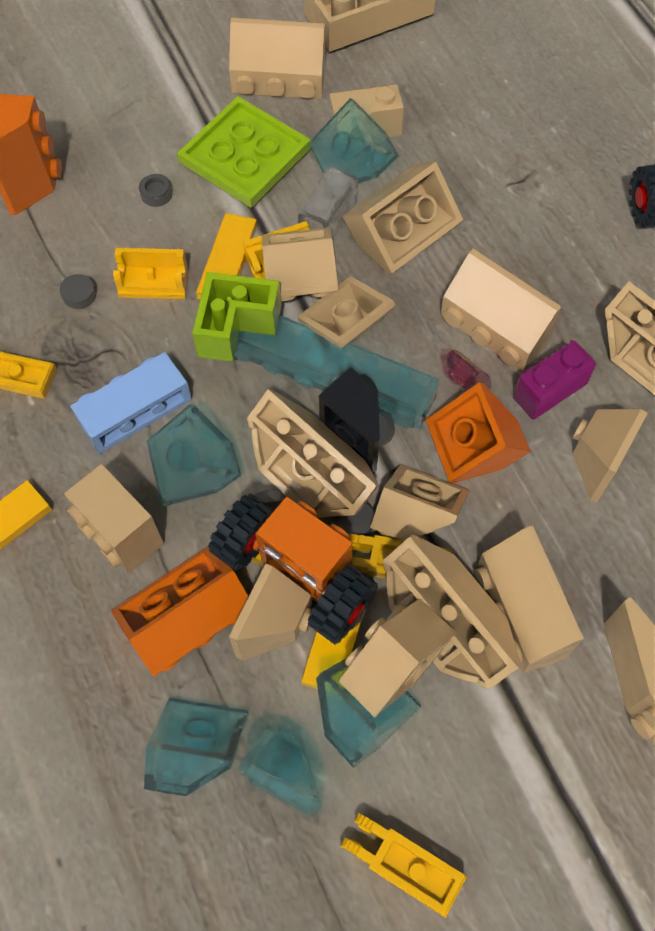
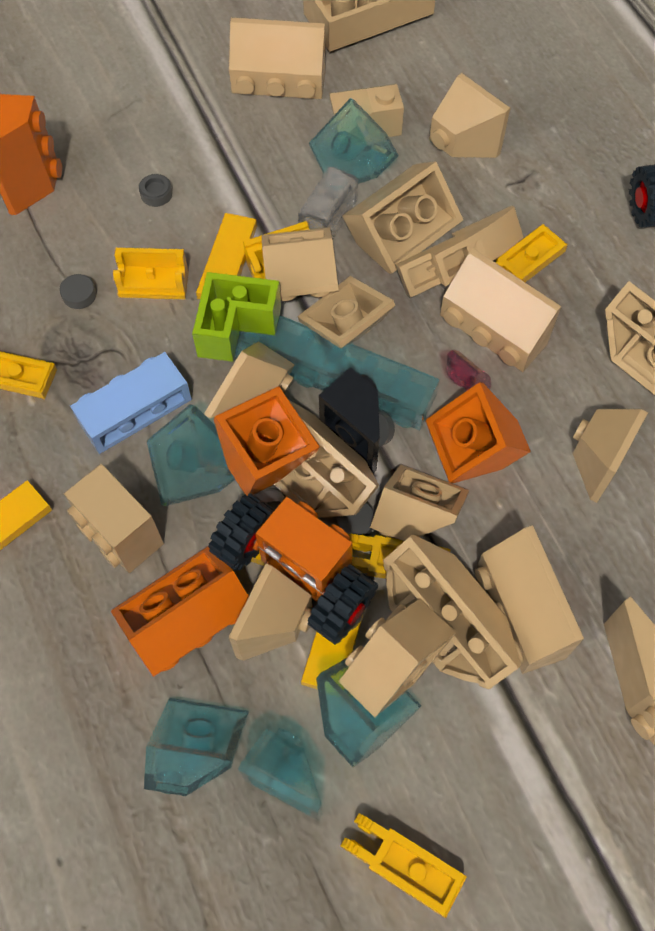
lime plate [176,96,311,208] -> none
magenta brick [513,340,597,420] -> none
none -> tan slope [204,341,295,418]
none -> orange slope [214,386,320,496]
none -> tan slope [395,206,524,298]
none -> tan slope [429,73,510,158]
none -> yellow hinge [496,224,568,283]

